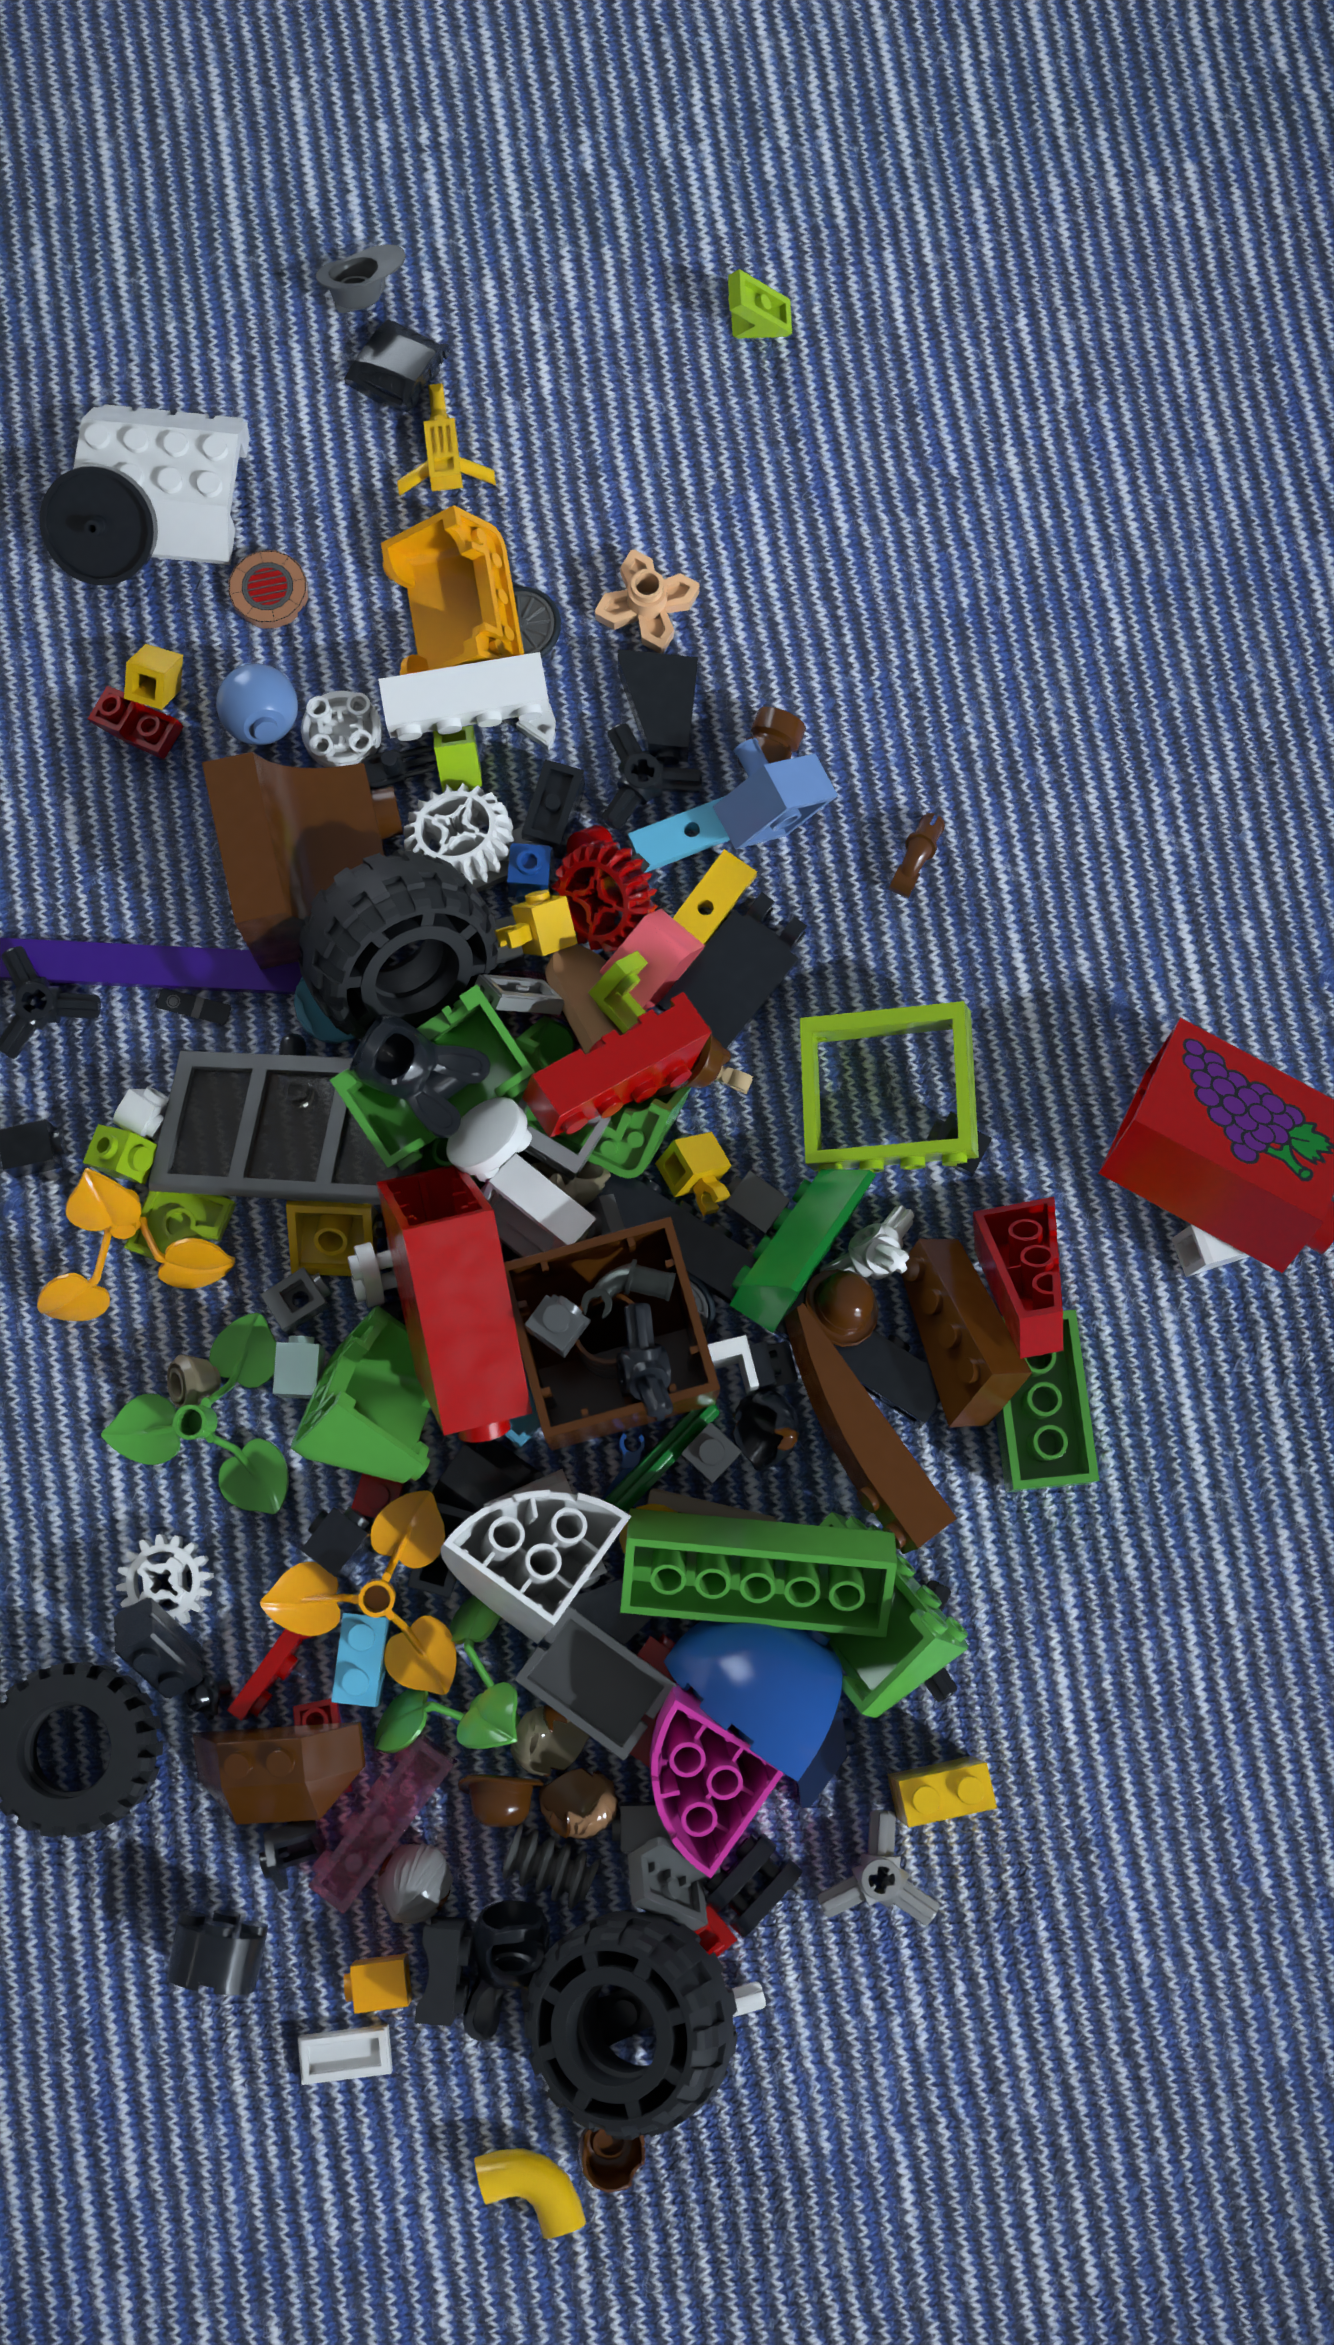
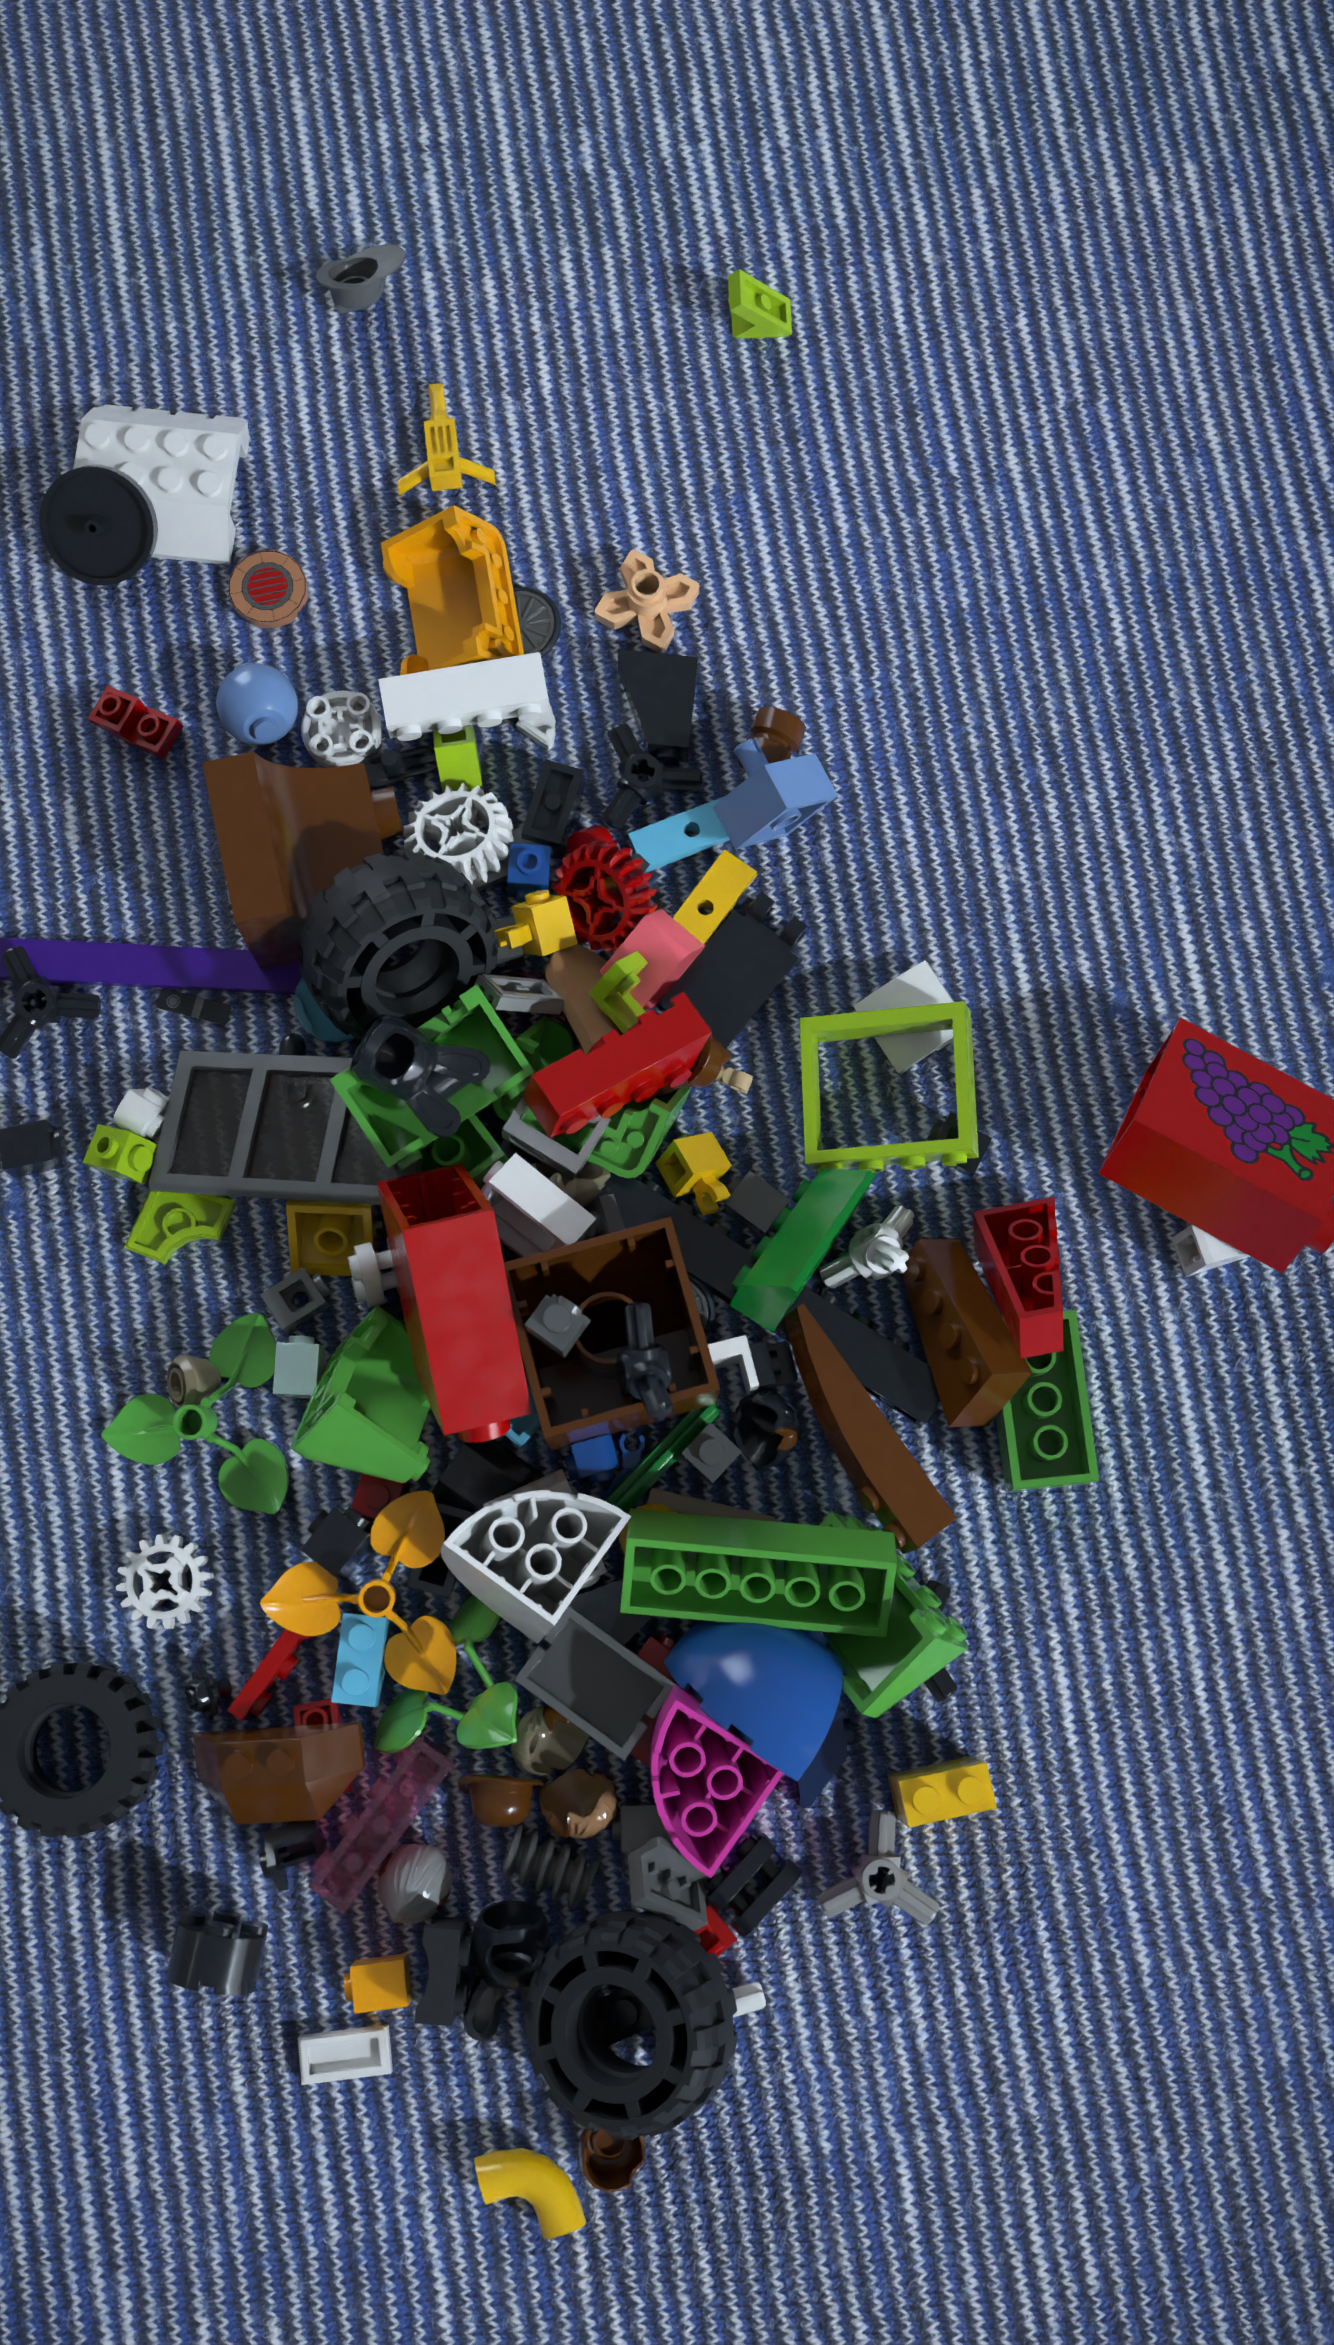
light orange plant [37,1168,236,1321] -> none
black brick [114,1597,203,1699] -> none
yellow brick [124,644,183,710] -> none
black slope [344,320,450,413] -> none
white tile [446,1097,532,1181] -> none
pearl dark grey piece [581,1259,676,1319] -> none
reddish brown hat [805,1269,879,1347] -> none
reddish brown piece [888,813,945,899] -> none
none -> blue plate [564,1434,620,1485]
none -> white slope [854,961,954,1074]

